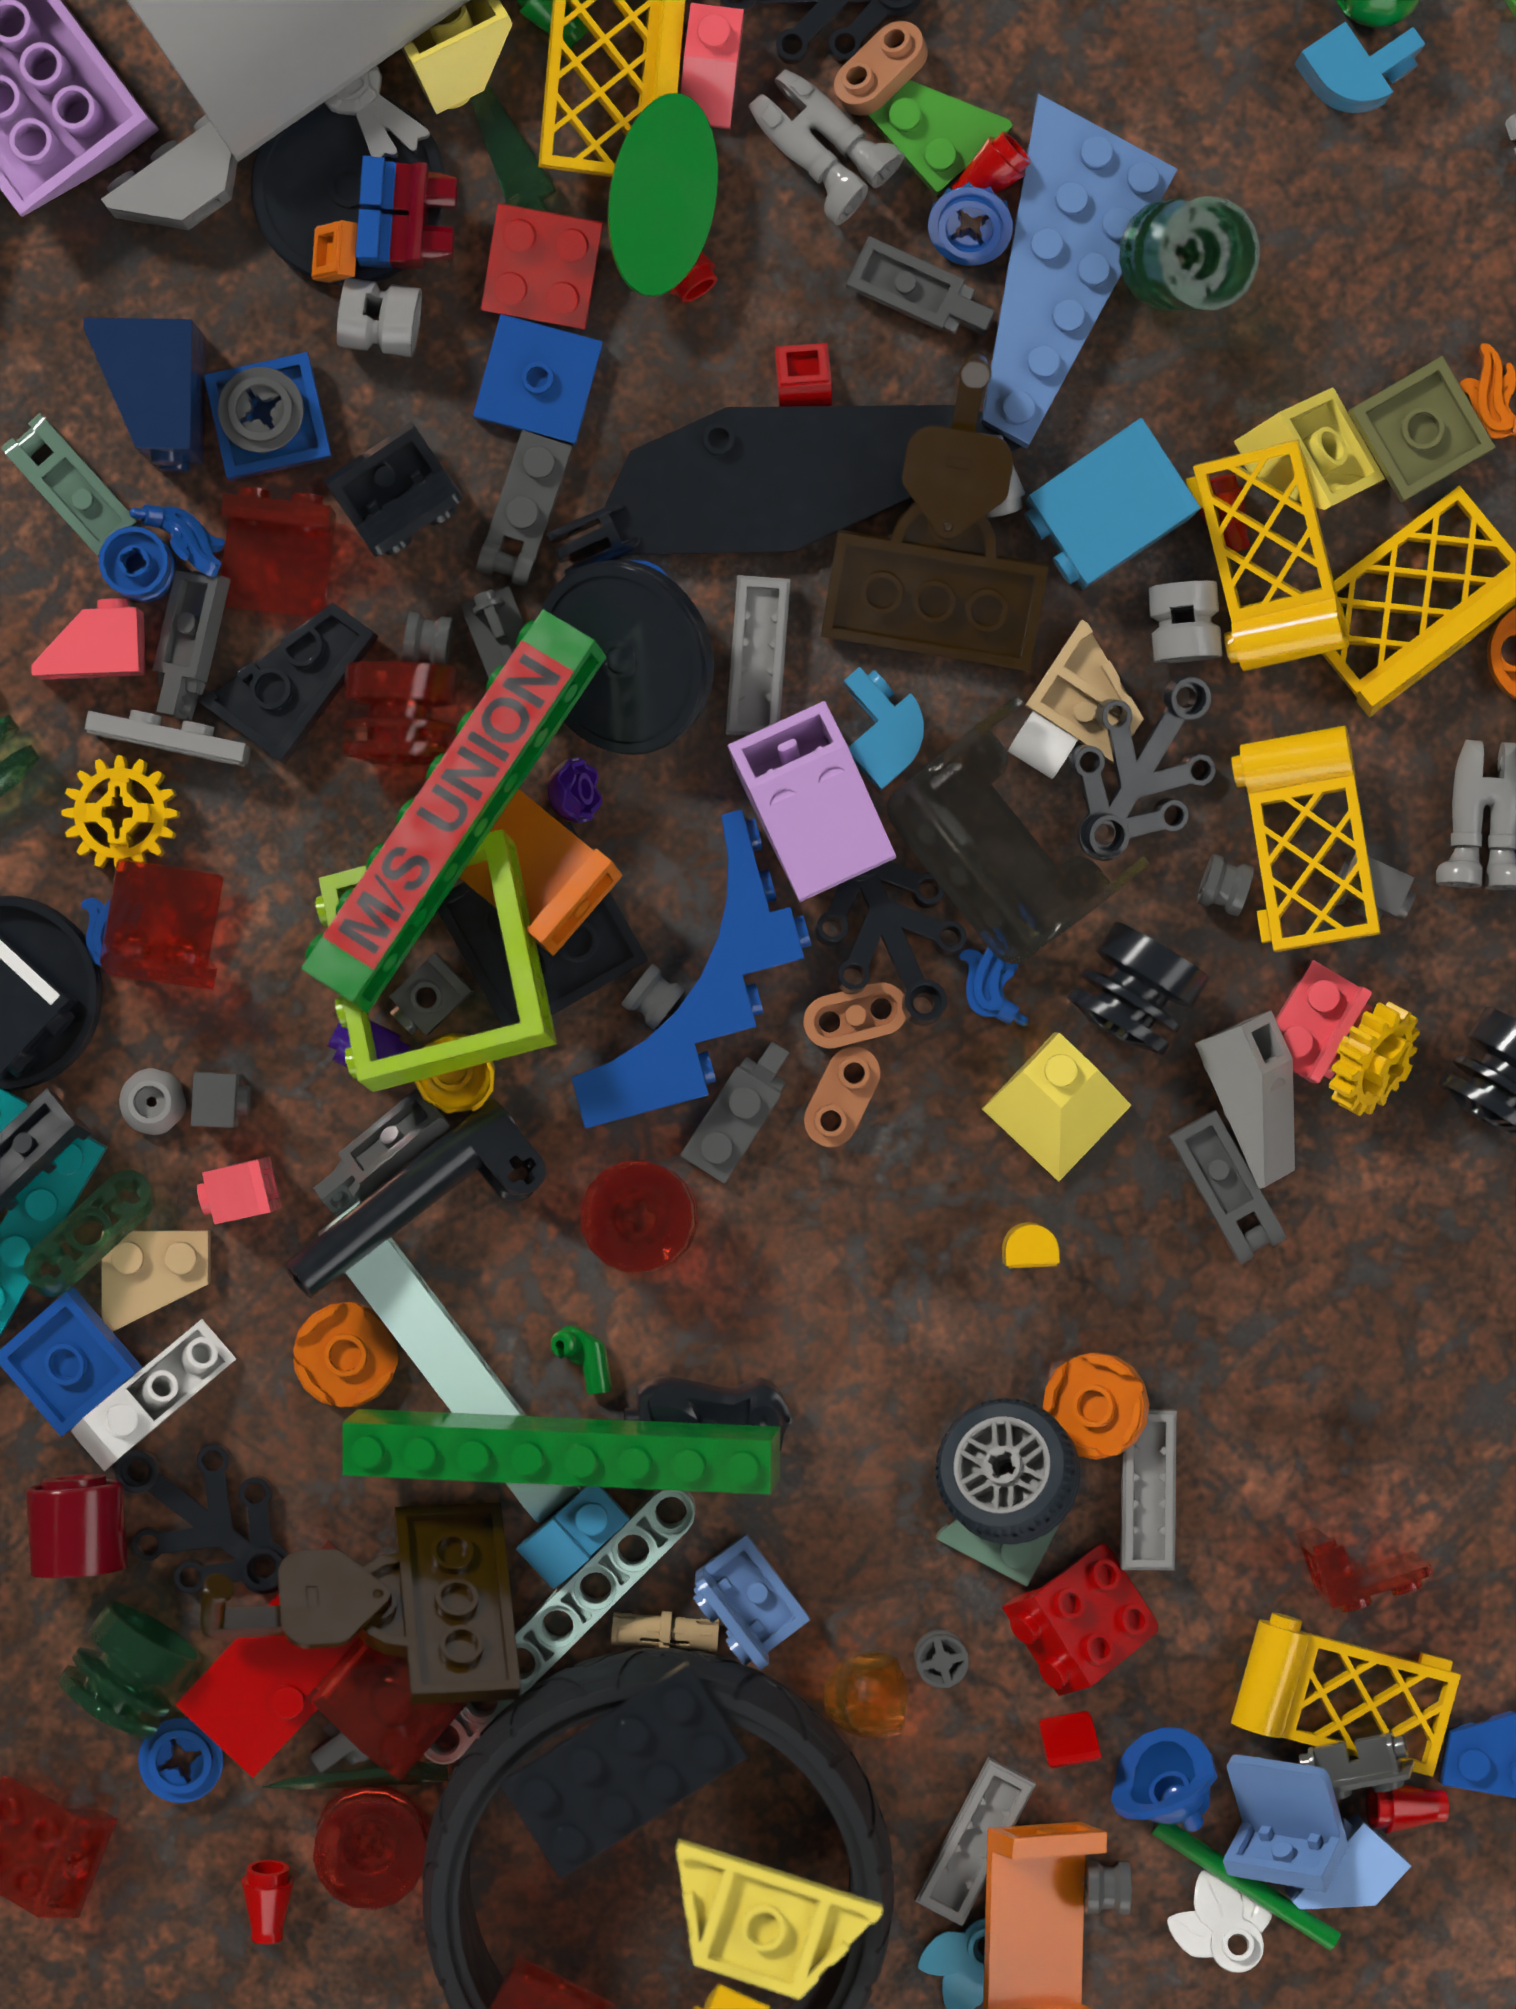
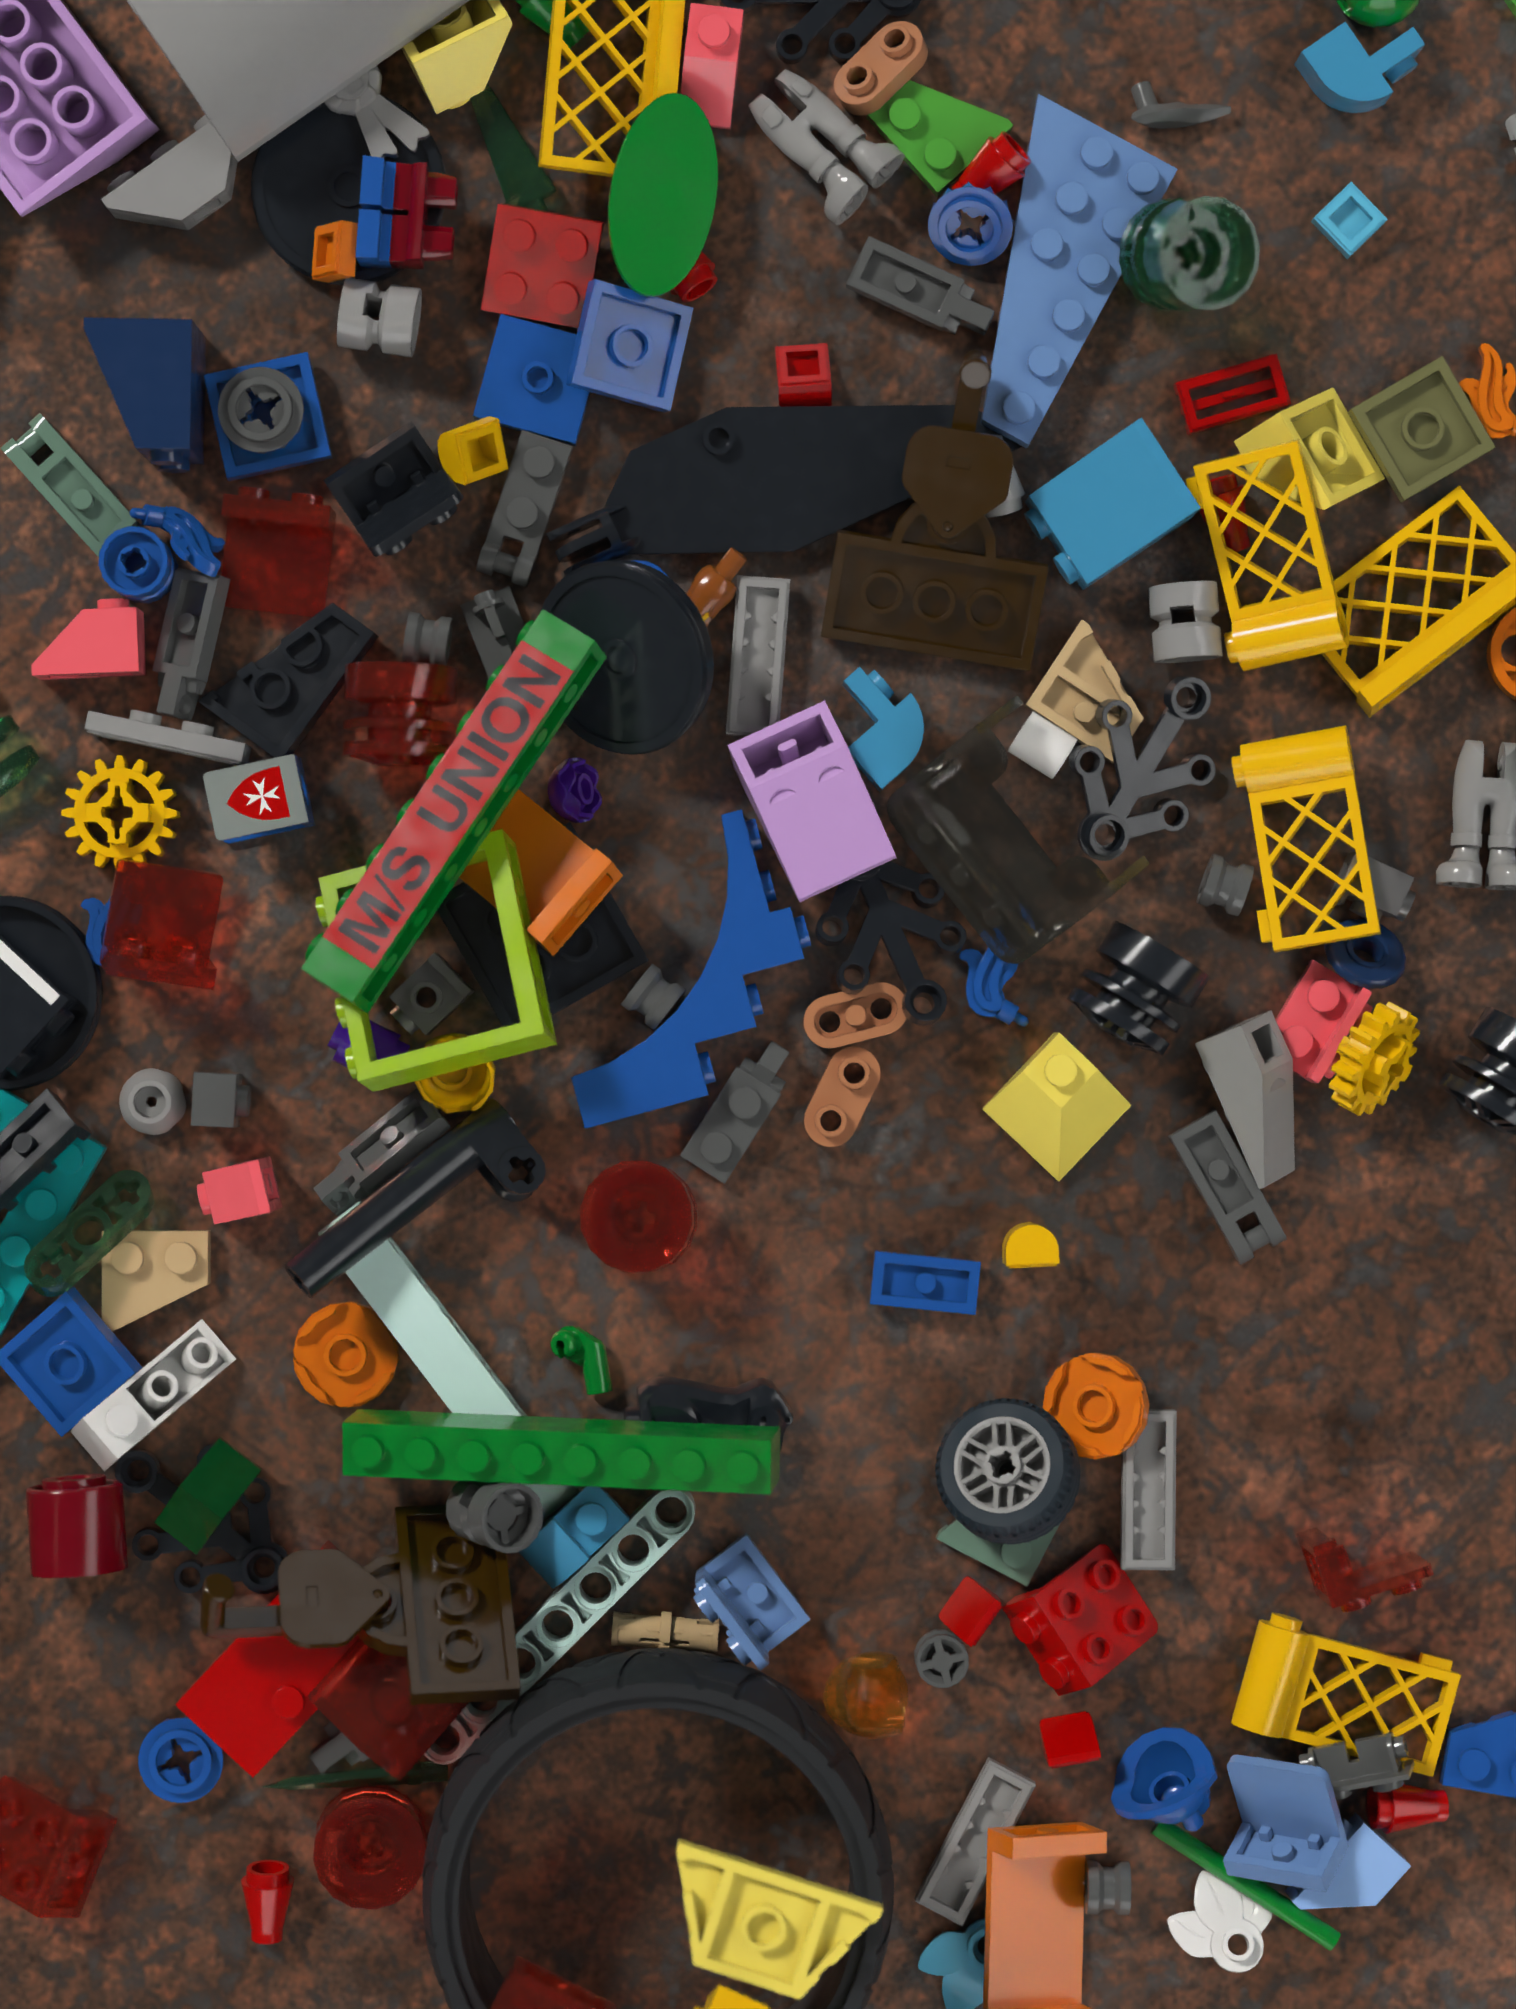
clear green wheel [58,1600,203,1739] -> none
black plate [500,1661,748,1879] -> none
none -> dark green slope [154,1437,262,1555]
none -> piece [203,754,316,844]
none -> yellow brick [438,416,508,485]
none -> dark grey wheel [446,1481,543,1553]
none -> blue plate [566,279,693,413]
none -> dark orange piece [686,547,748,627]
none -> blue plate [869,1250,981,1315]
none -> red slope [939,1576,1002,1647]
none -> dark grey bar [1131,81,1231,129]
none -> red tile [1173,353,1291,436]
none -> medium azure tile [1311,182,1388,259]
none -> dark blue piece [1324,919,1406,989]

